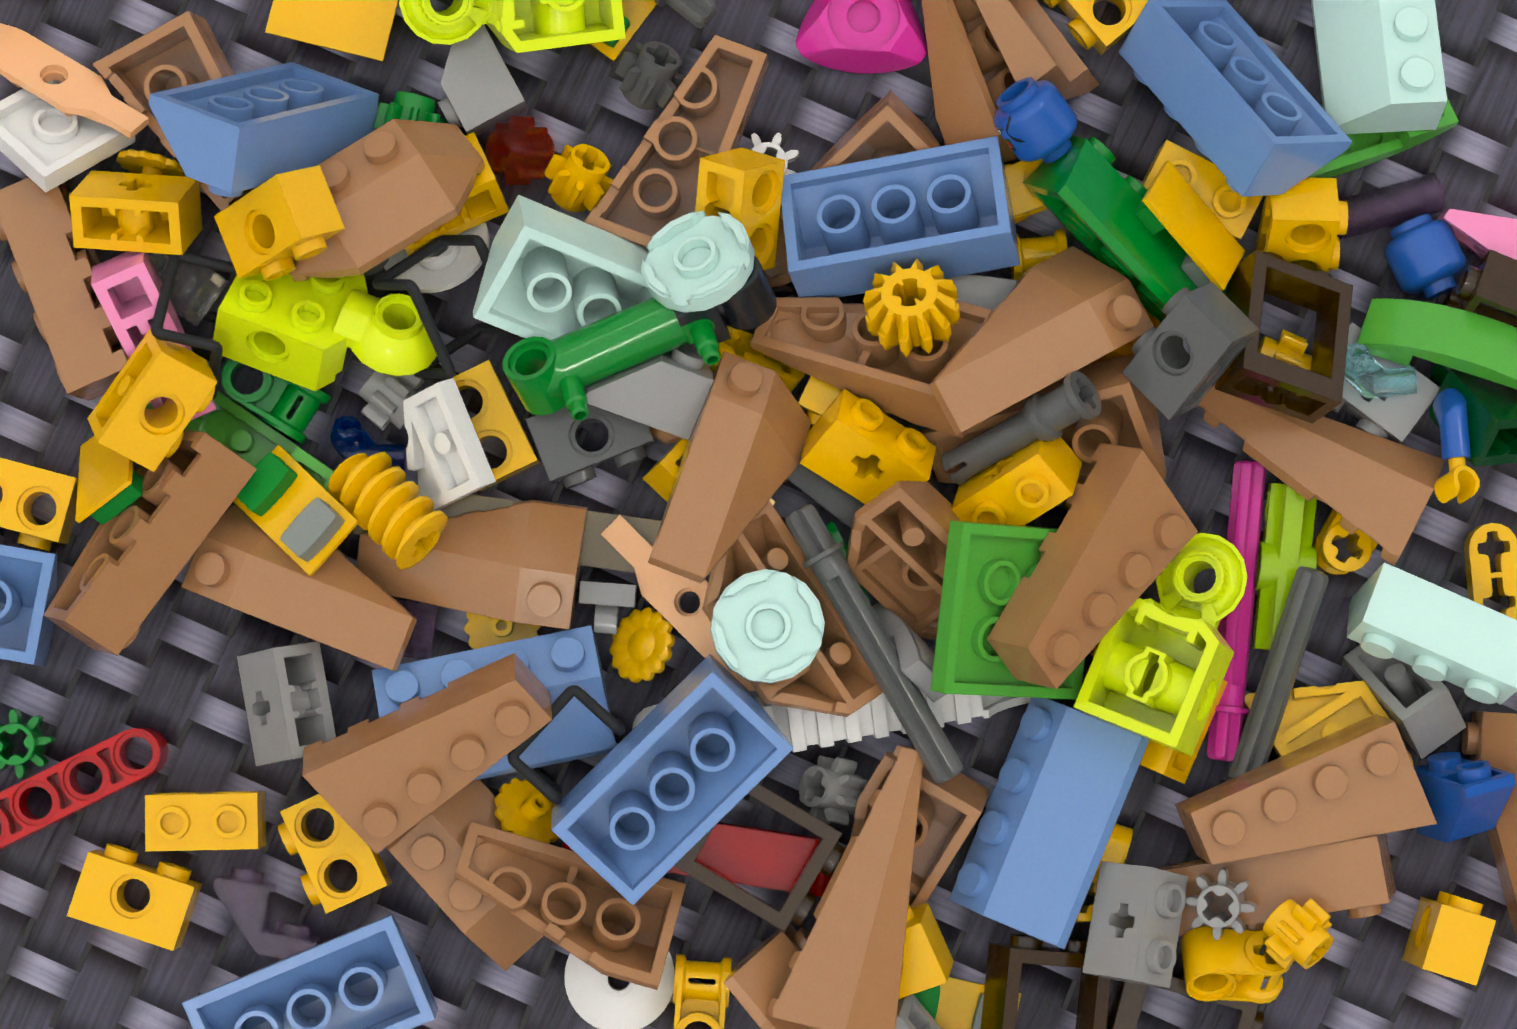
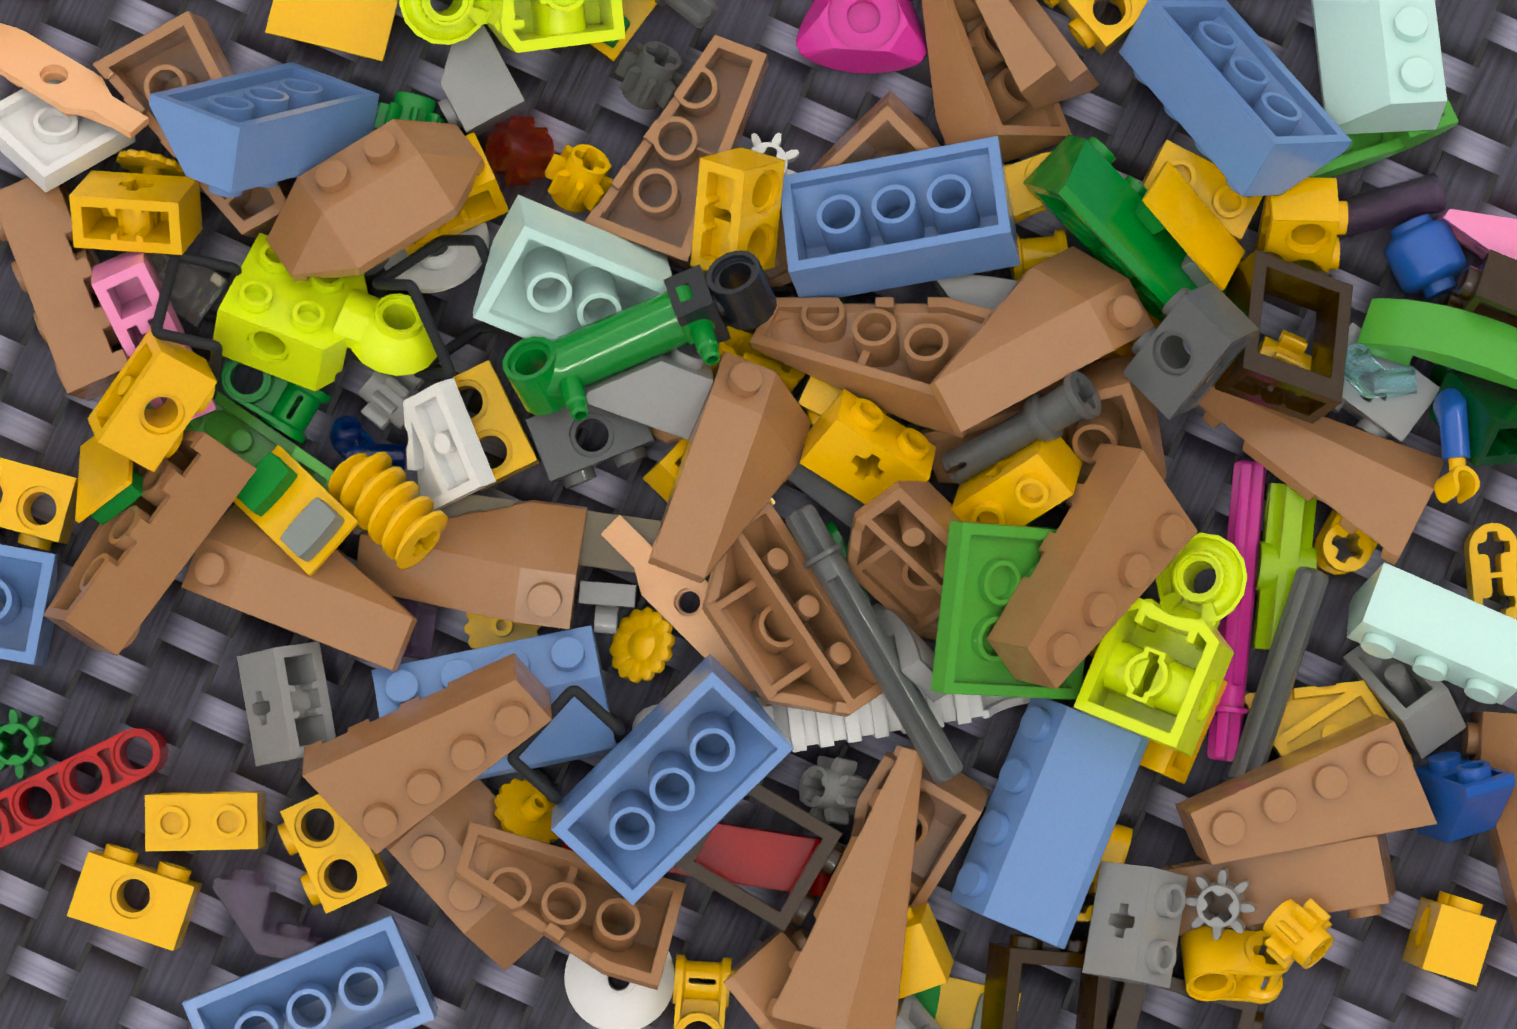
yellow brick [214,165,345,281] -> none
light aqua tile [641,211,755,313] -> none
light aqua tile [710,569,825,684] -> none
yellow gear [863,258,960,358] -> none
blue head [993,77,1078,163] -> none

